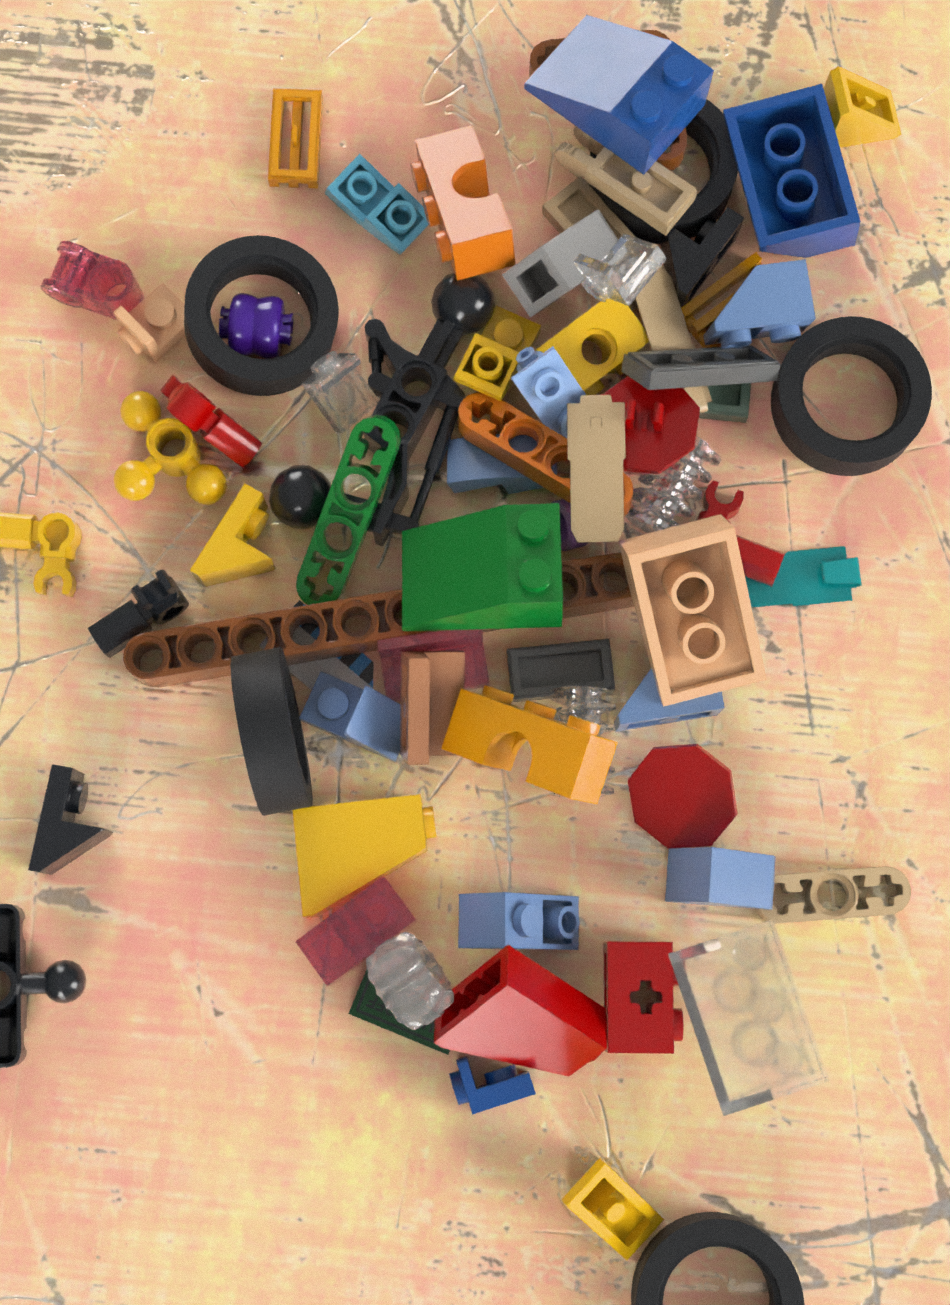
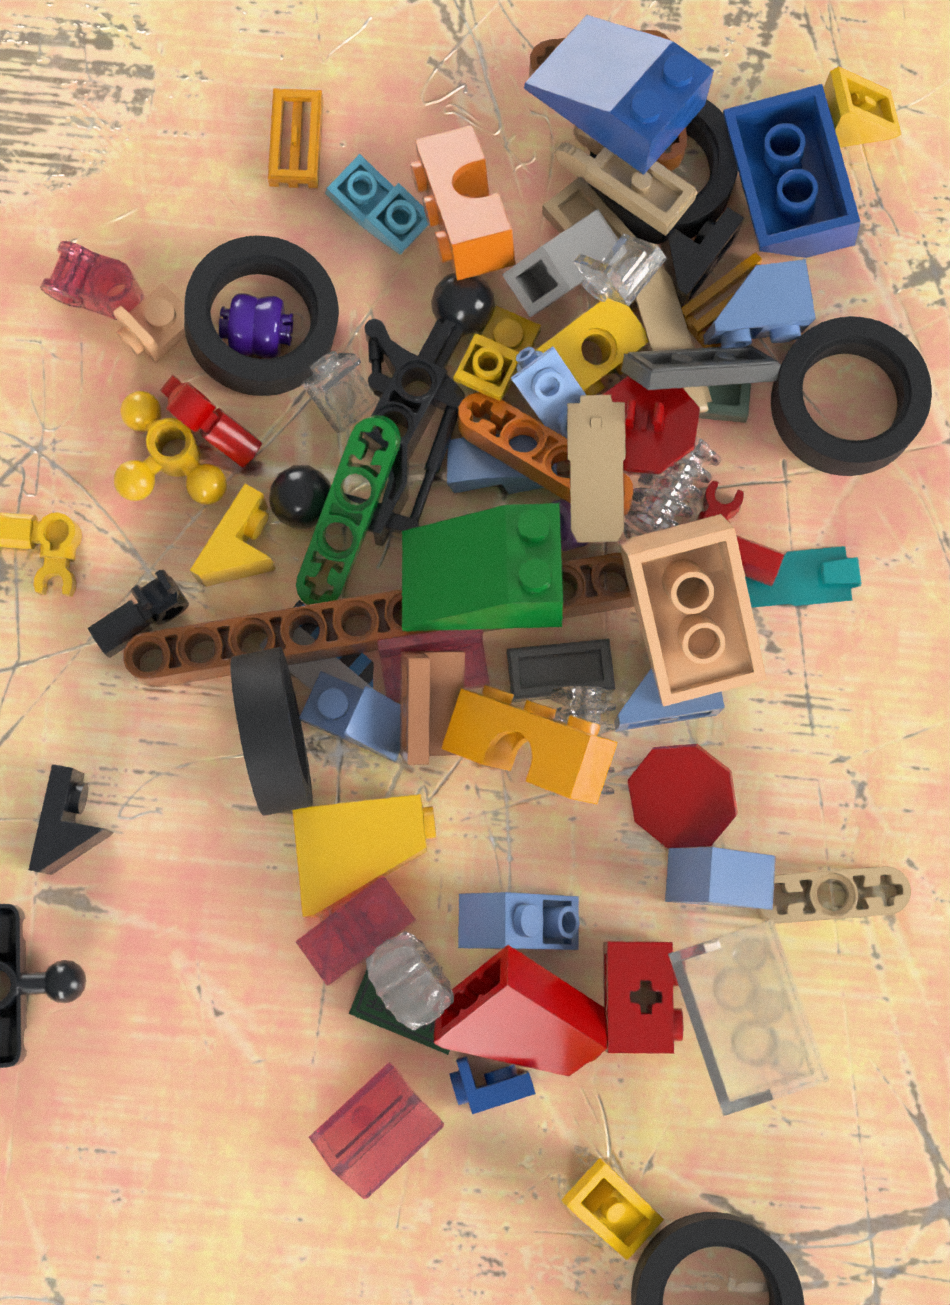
none -> clear pink panel [309,1062,444,1199]

